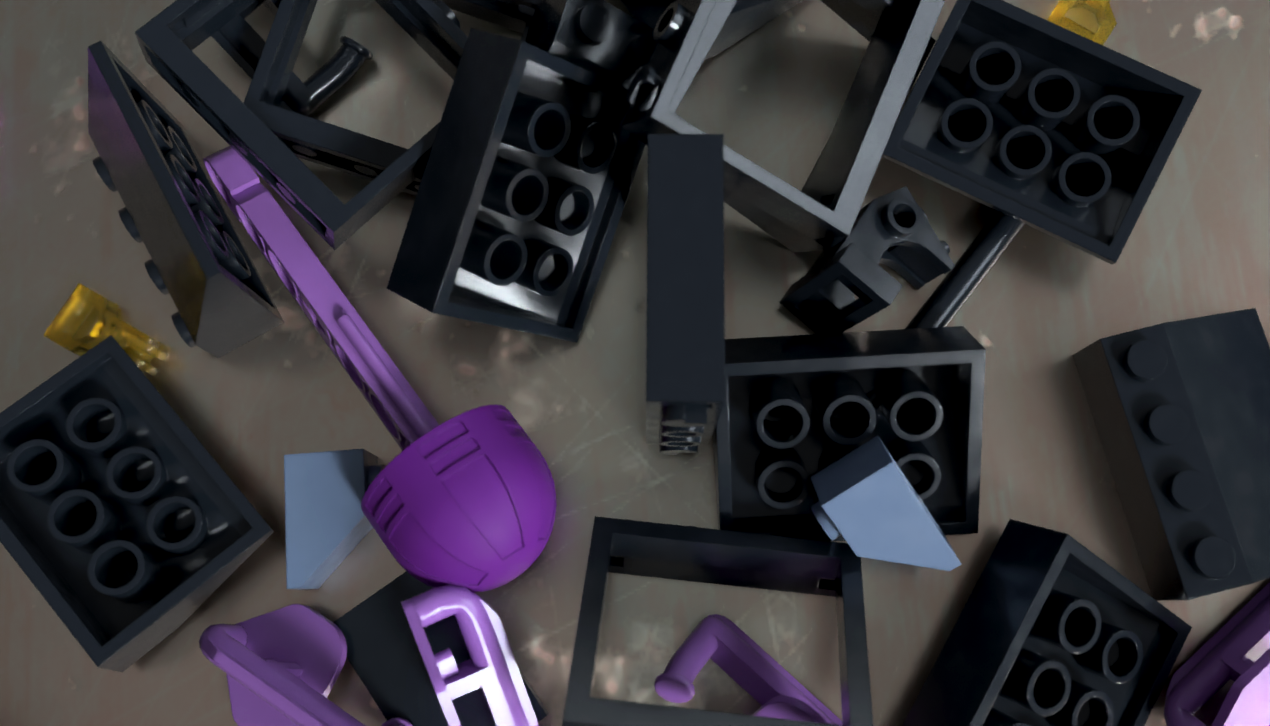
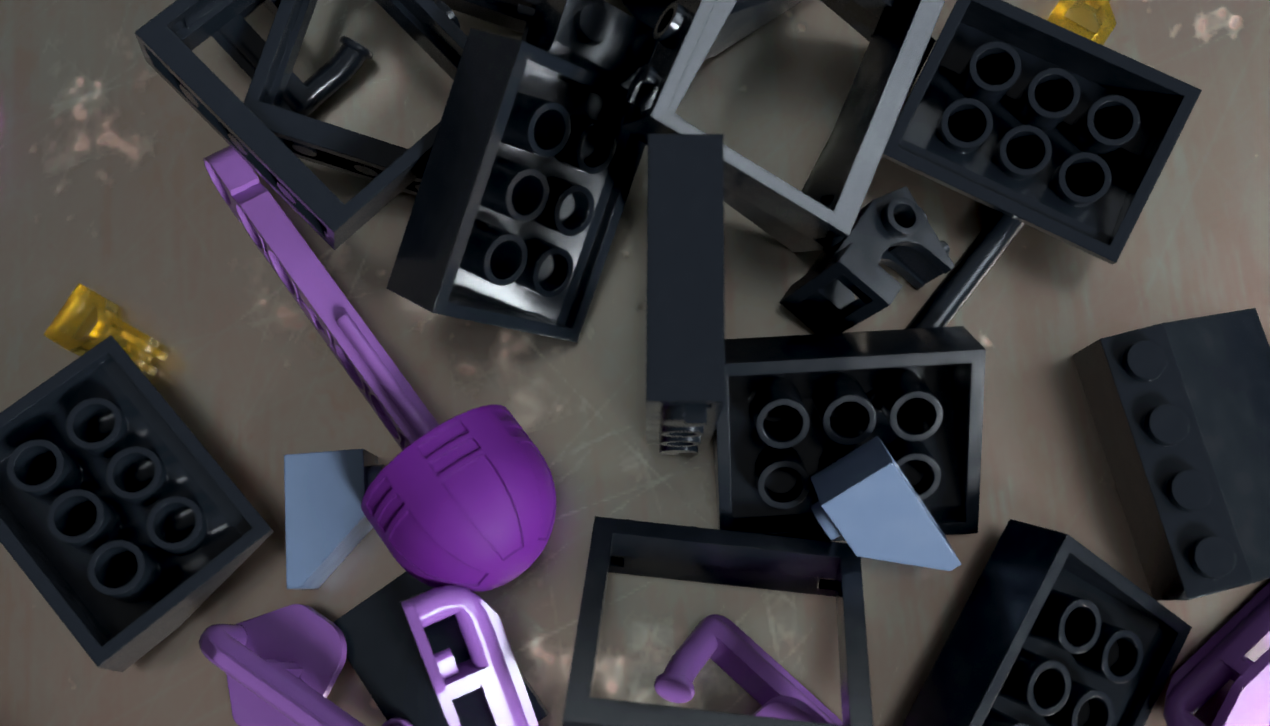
black slope [88,40,284,358] -> none

